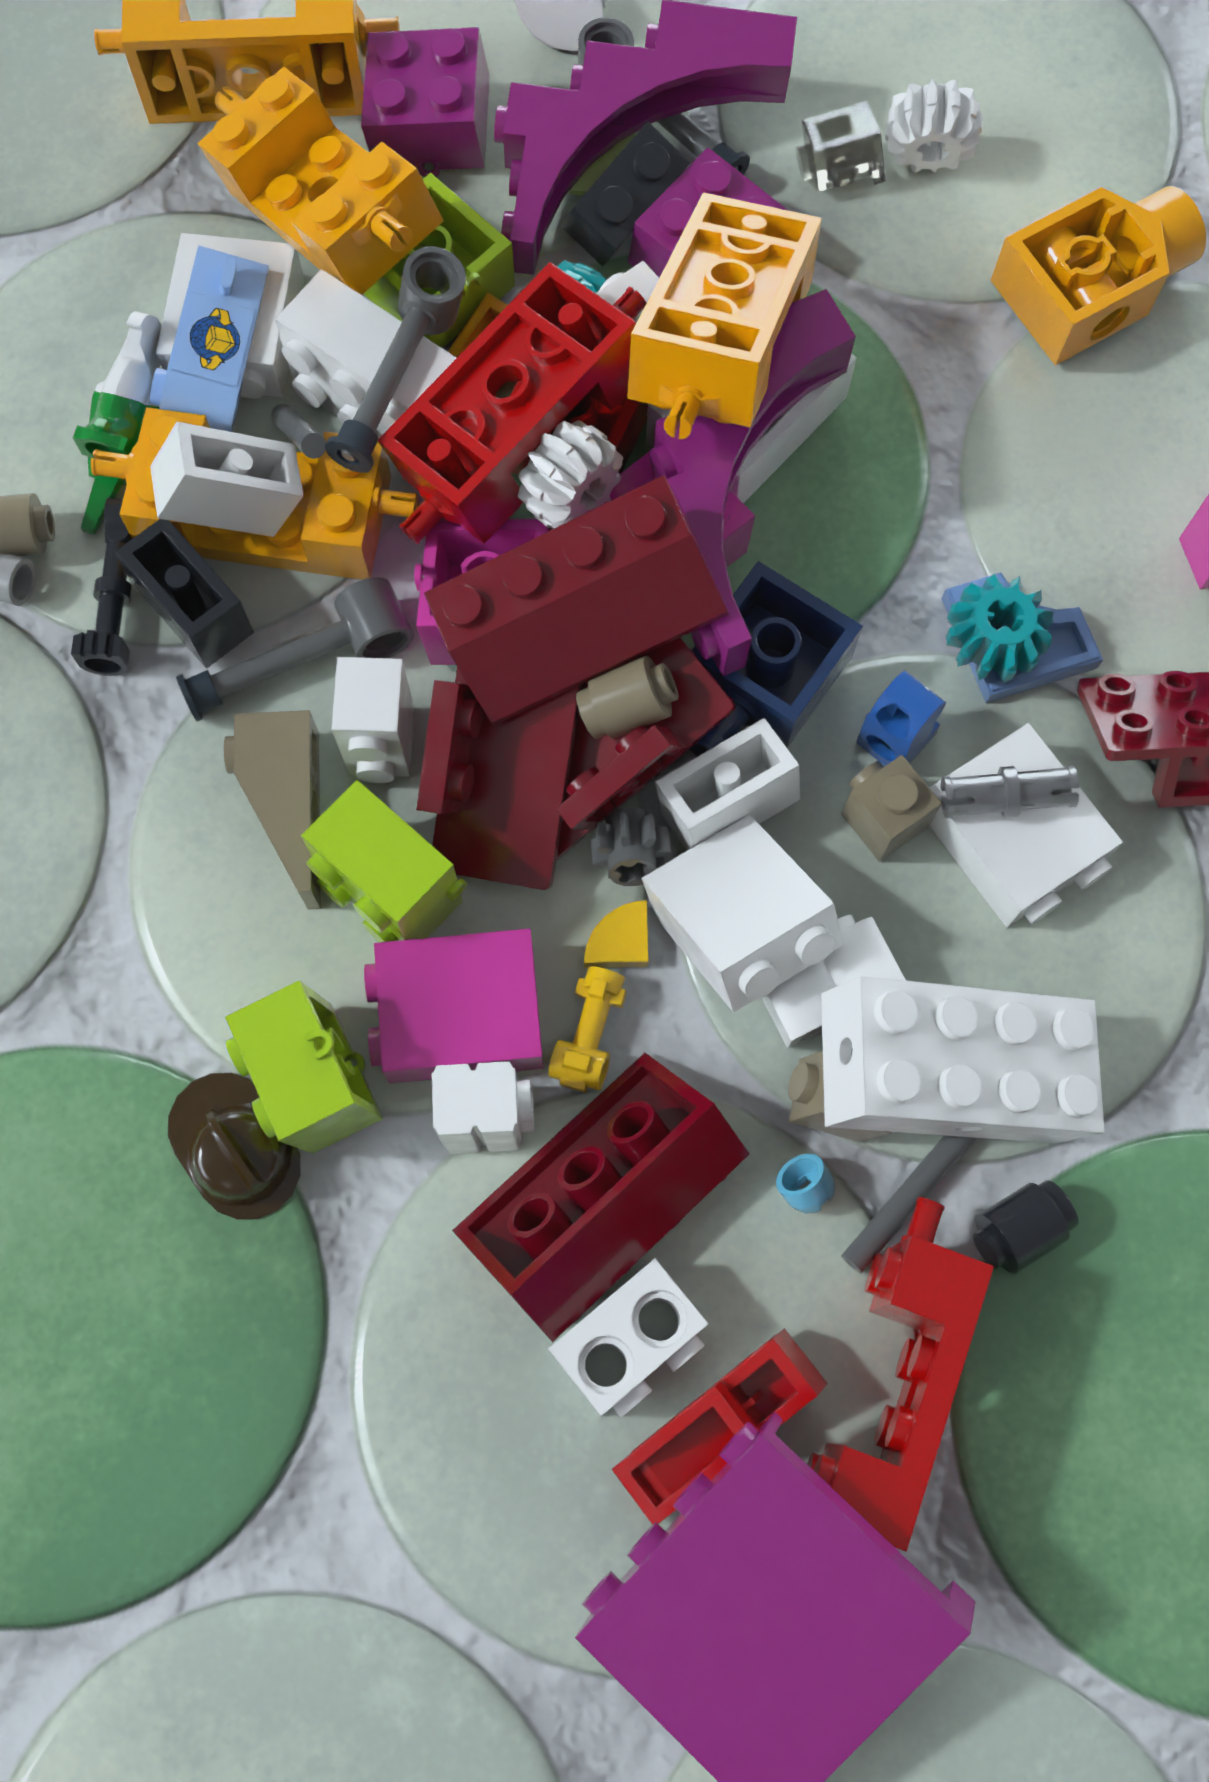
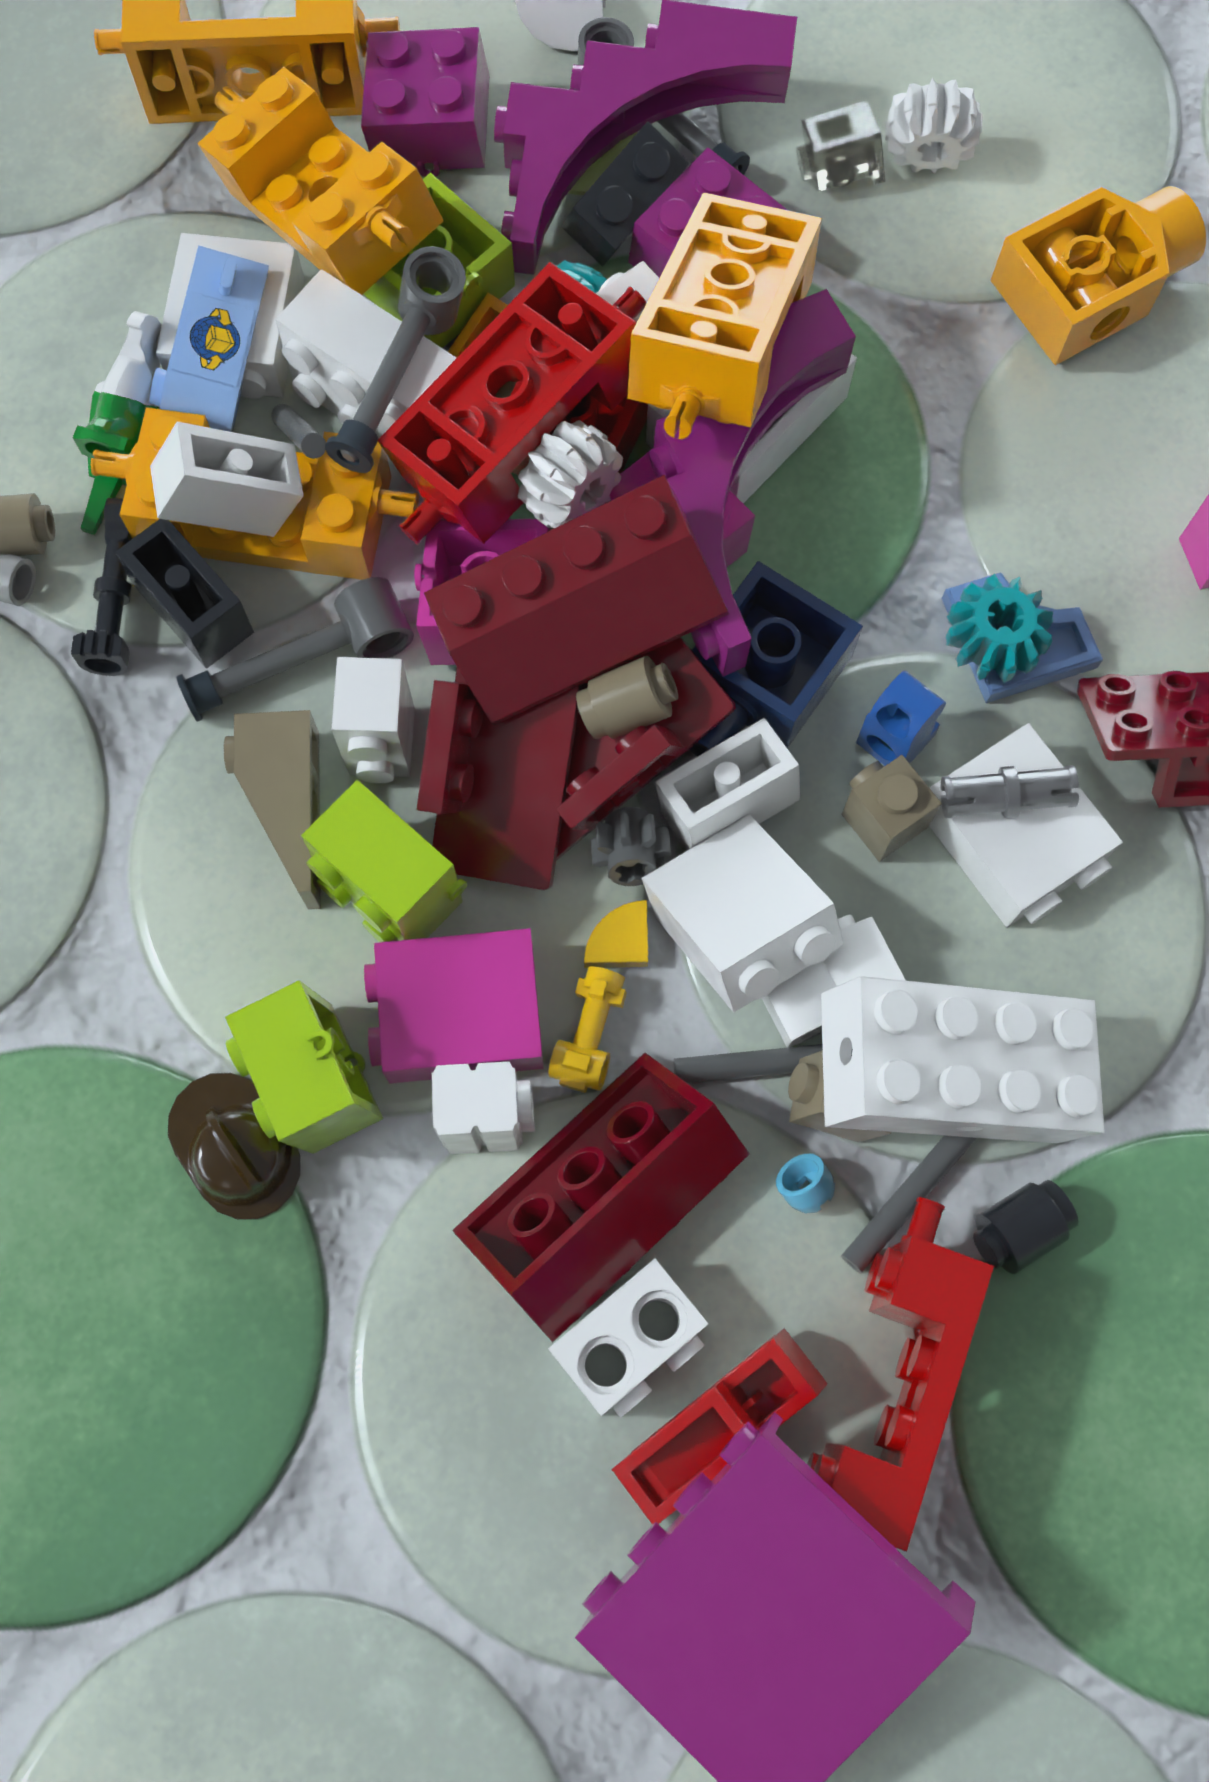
none -> dark grey bar [673,1044,823,1083]

